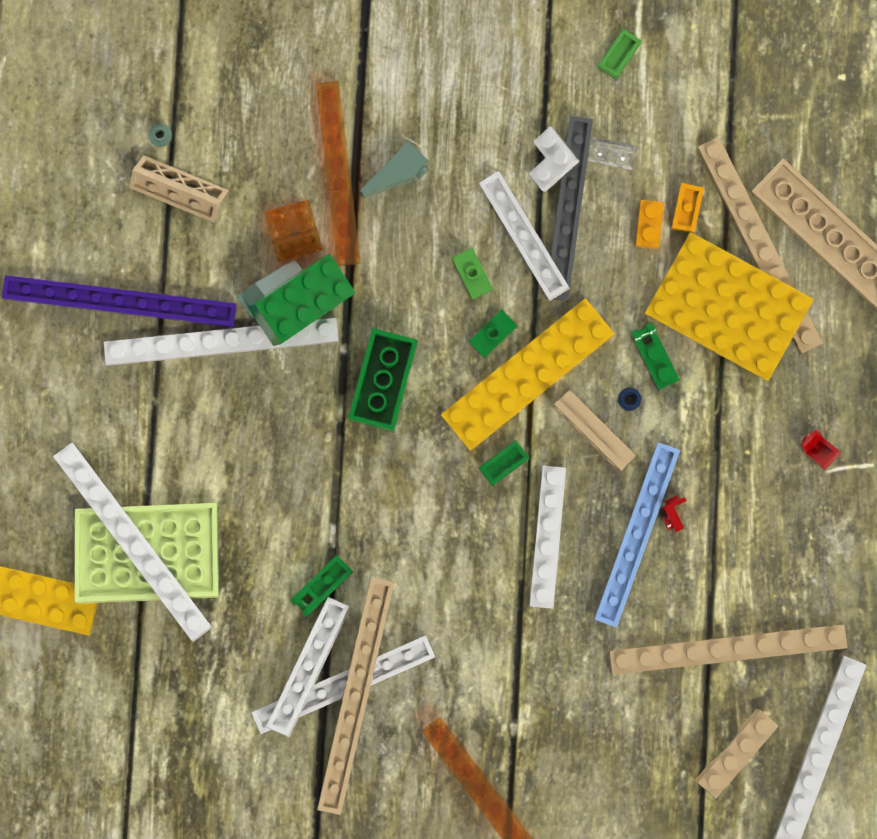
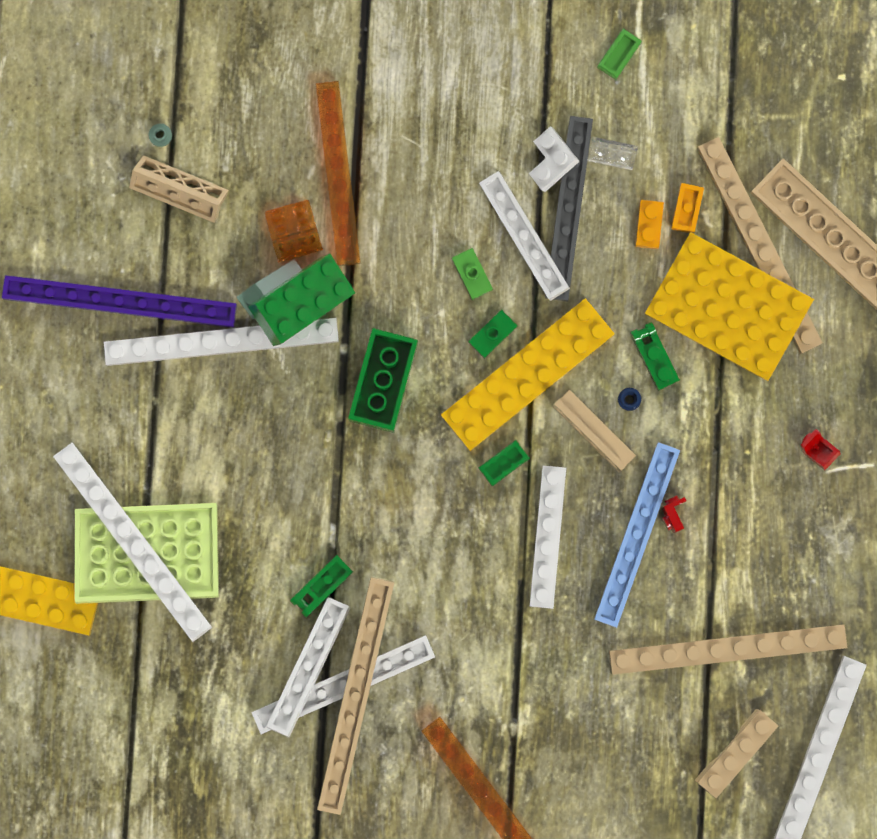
sand green slope [360,141,429,198] -> none

